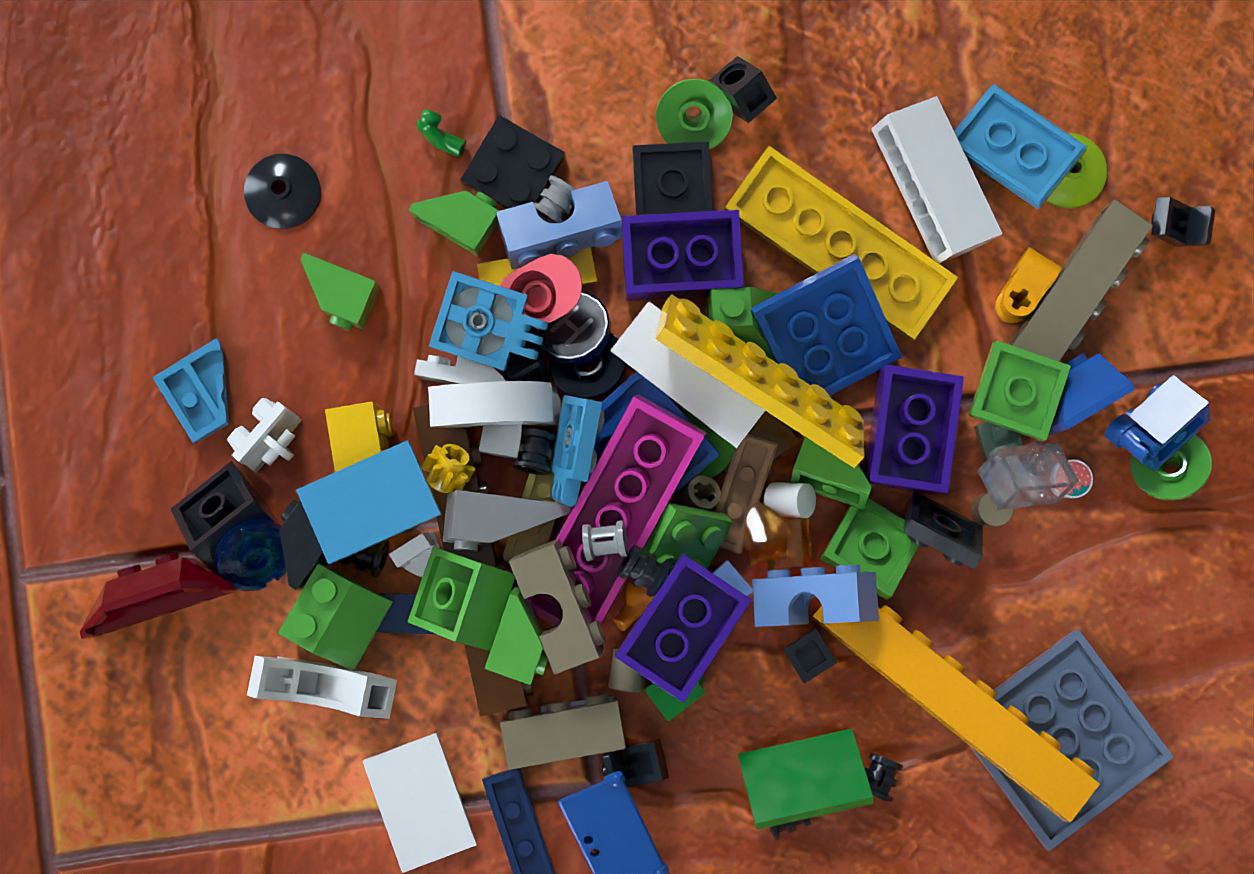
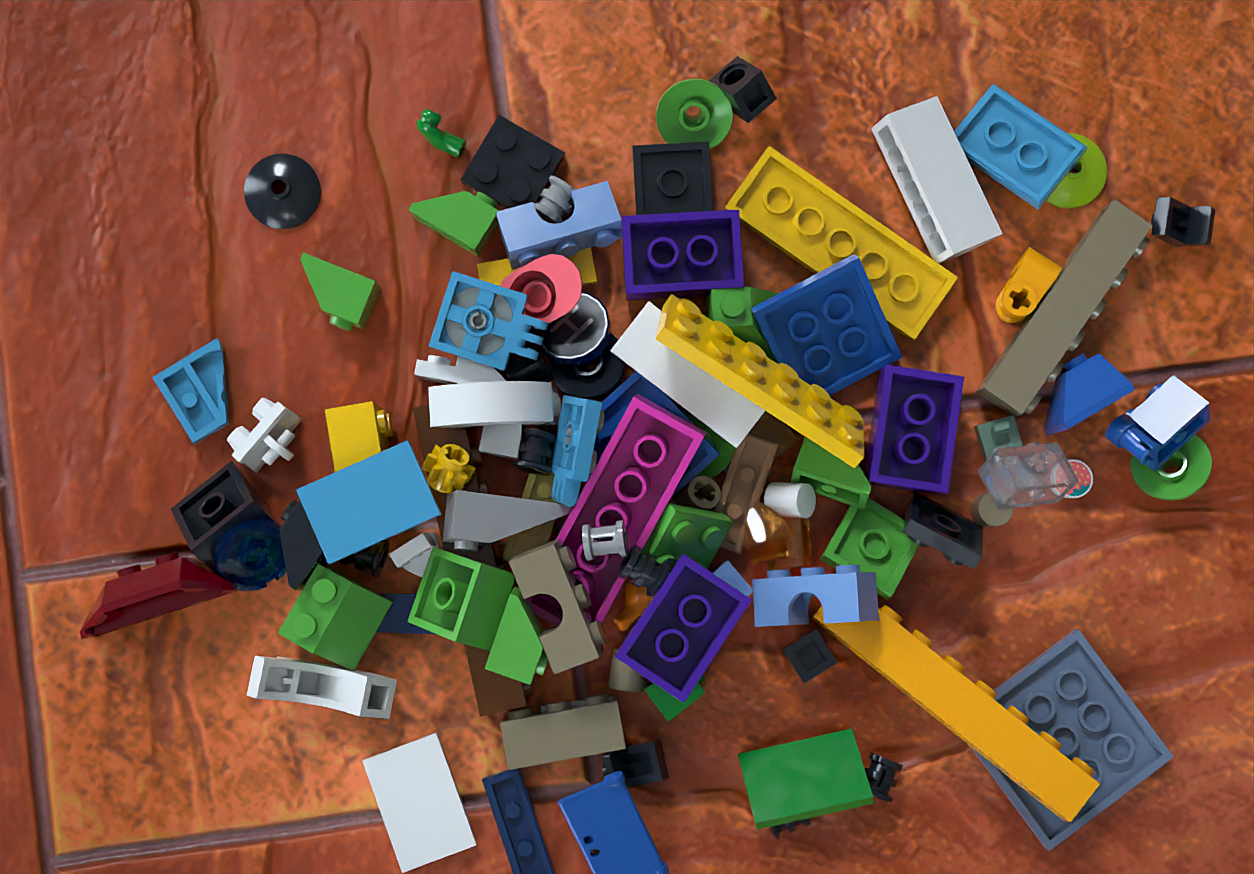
bright green plate [968,340,1071,441] -> none

